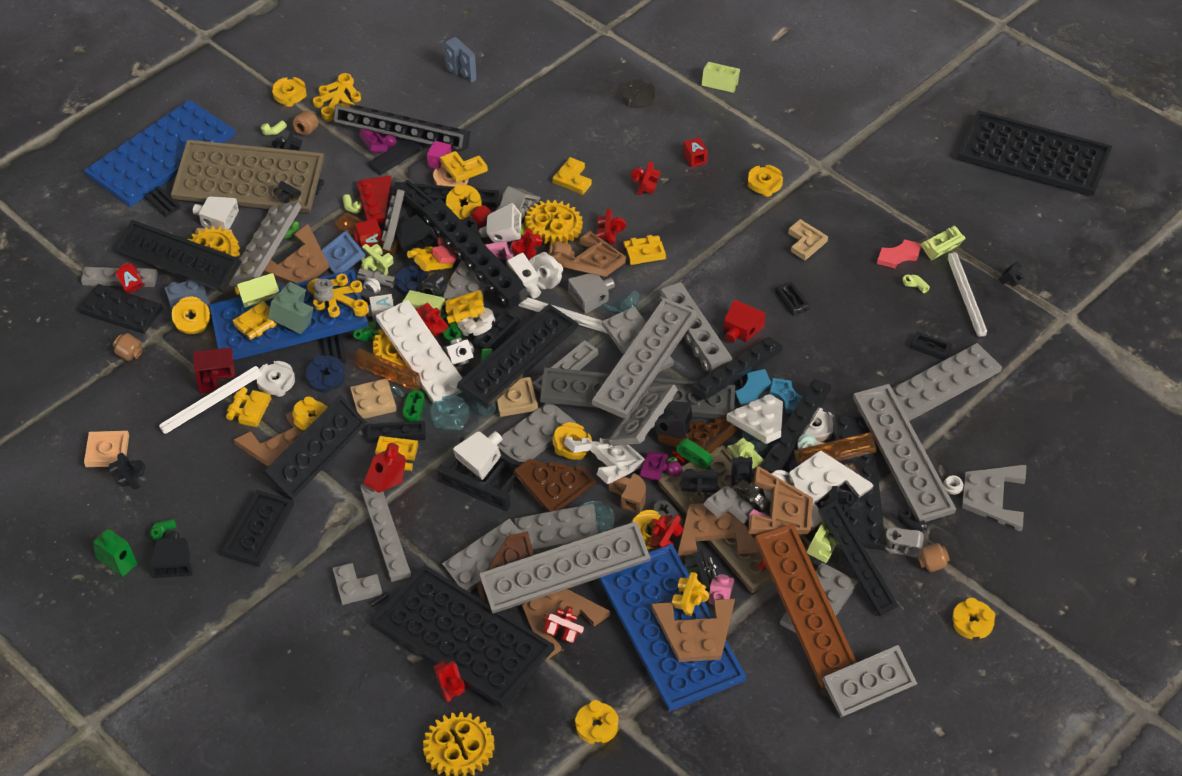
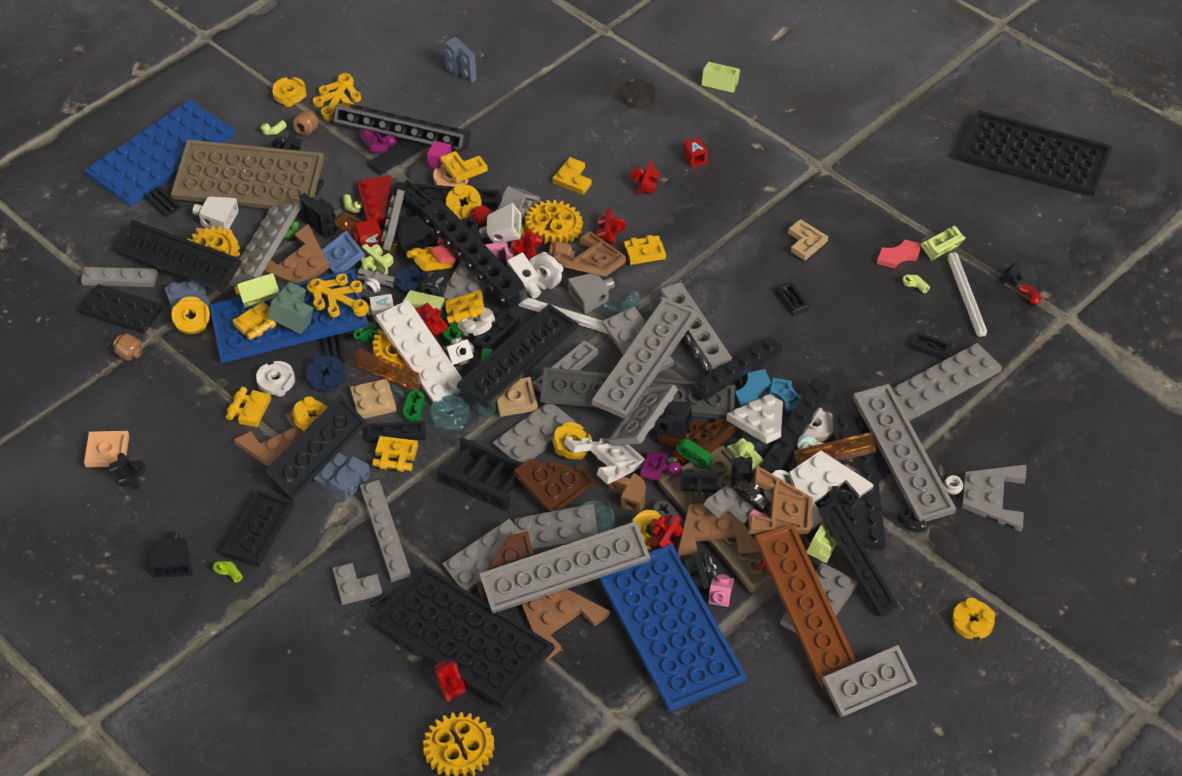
green torso [93,529,137,577] -> none
red brick [115,263,145,294] -> none
green arm [149,519,176,540] -> none
white axle [159,366,262,434] -> none
dark red brick [193,347,235,394] -> none
black tile [278,180,301,203] -> none
light grey wheel [314,279,333,301] -> none
red torso [364,443,406,493] -> none
white torso [453,431,503,480] -> none
hips [542,606,584,643] -> none
yellow plate [575,700,619,744] -> none
medium nougat wing [651,599,735,662] -> none
yellow hips [672,572,709,616] -> none
red torso [723,300,766,343] -> none
yellow plate [748,165,783,197] -> none
light grey piece [884,527,924,557] -> none
medium nougat head [918,543,950,572] -> none
none -> lime arm [213,561,243,582]
none -> black plate [299,193,338,239]
none -> sand blue plate [314,453,370,500]
none -> red arm [1019,284,1042,305]

